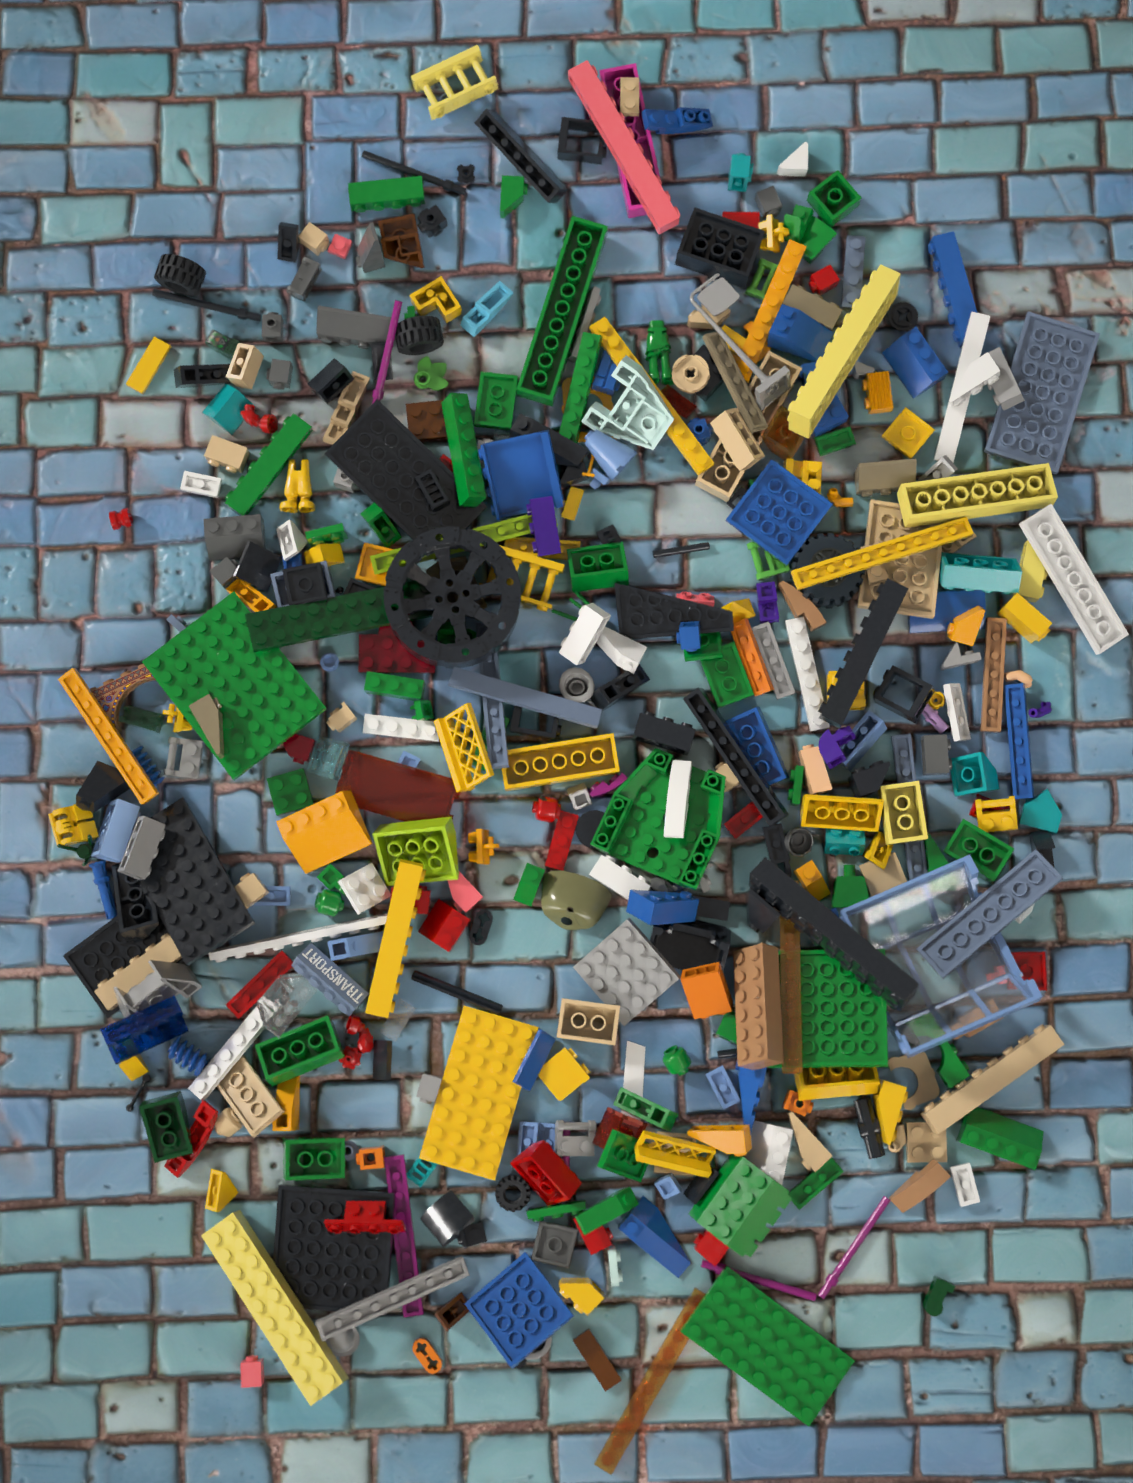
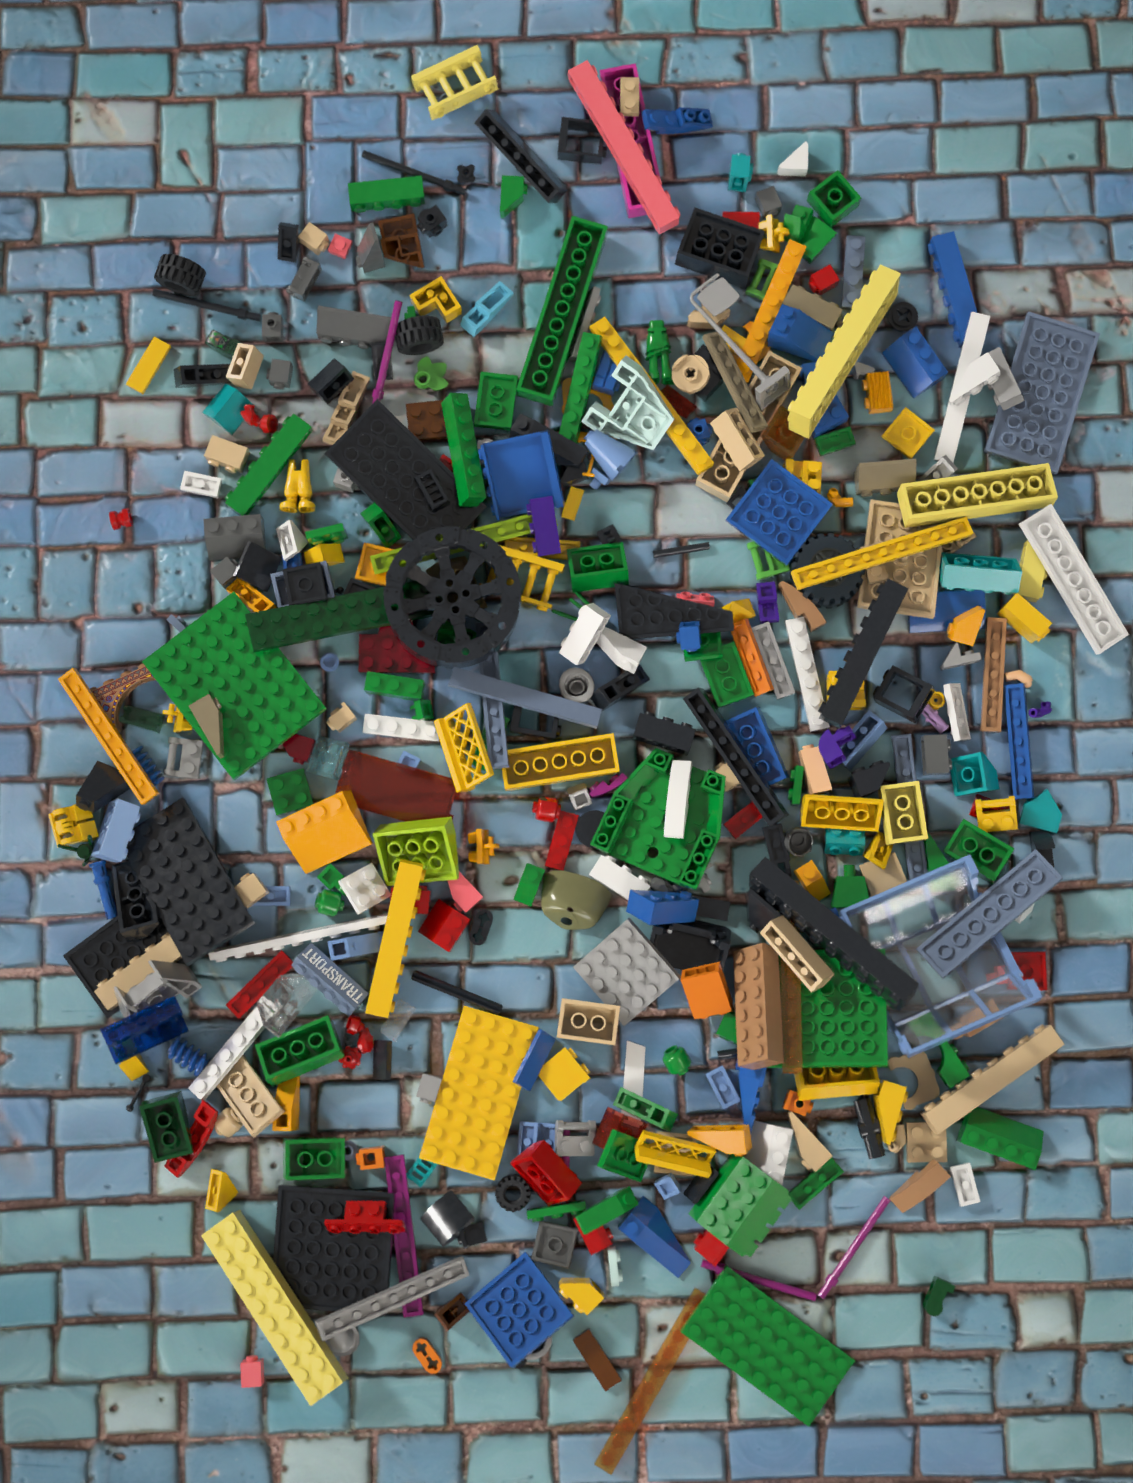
light grey brick [118,816,165,880] -> none
none -> tan brick [760,915,835,992]

